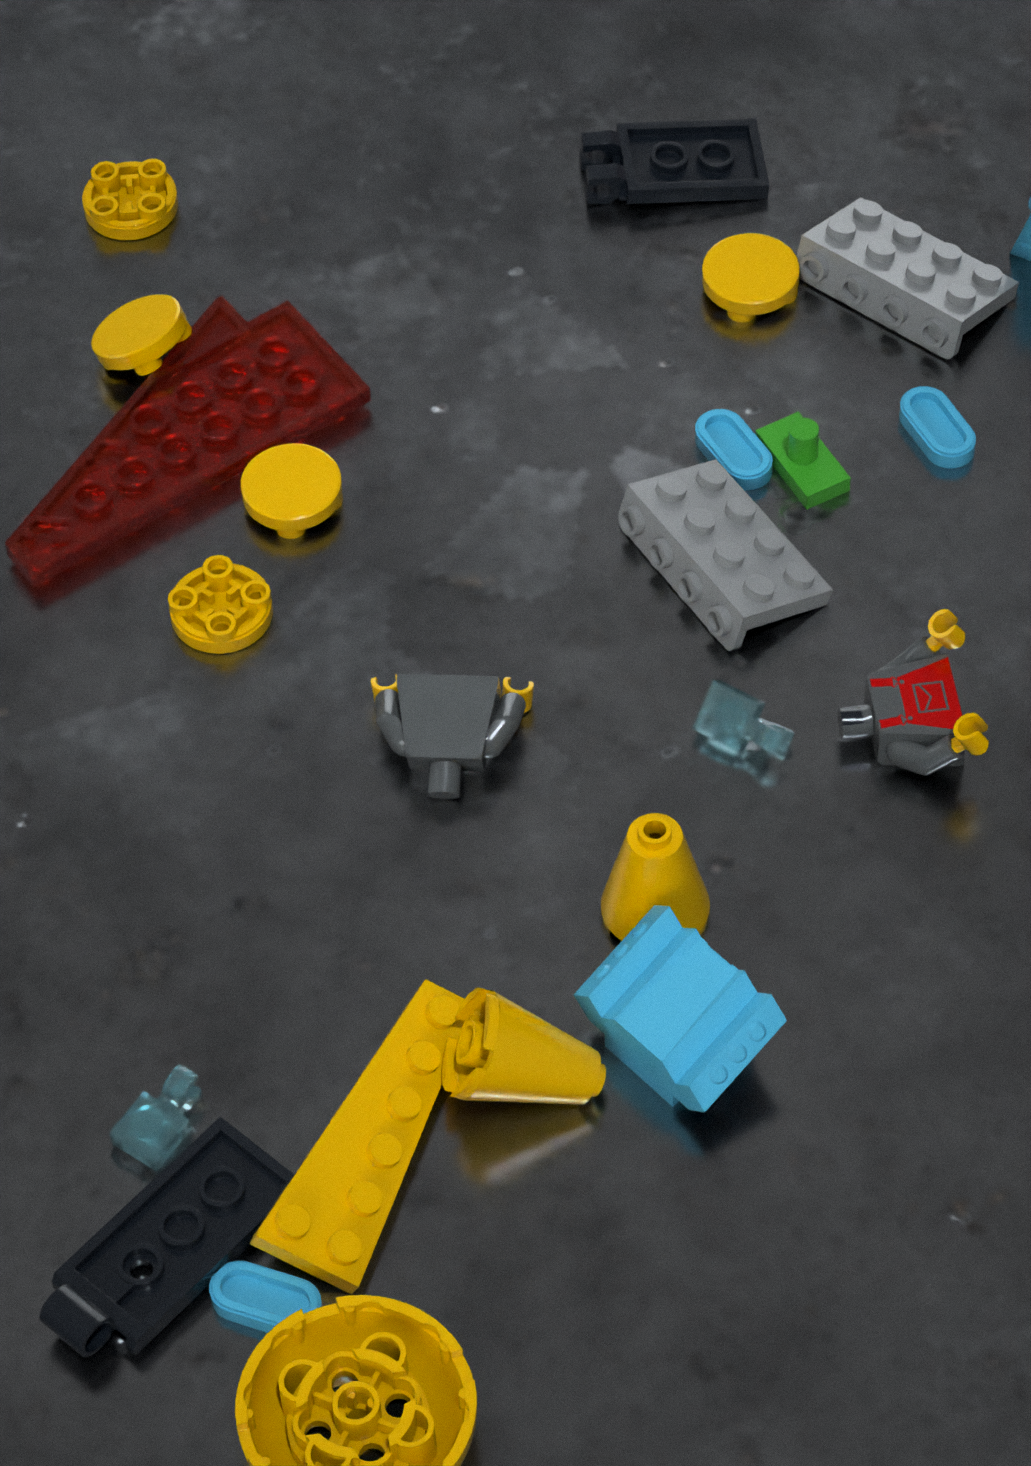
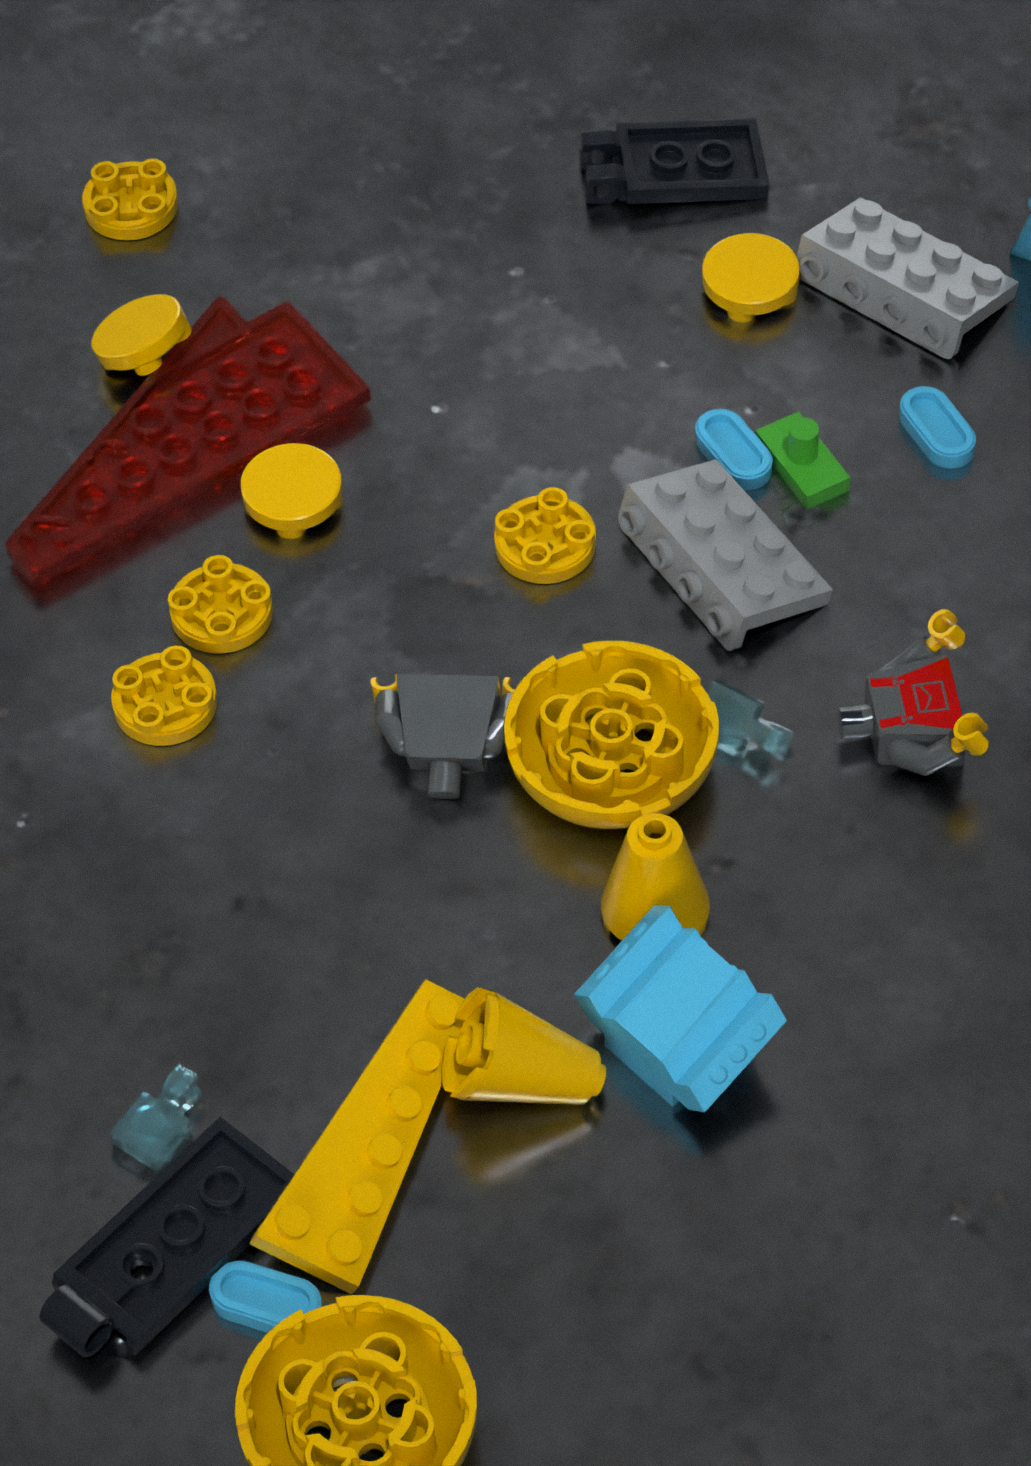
none -> yellow tile [111,645,217,746]
none -> yellow tile [494,487,596,584]
none -> yellow brick [504,641,719,830]

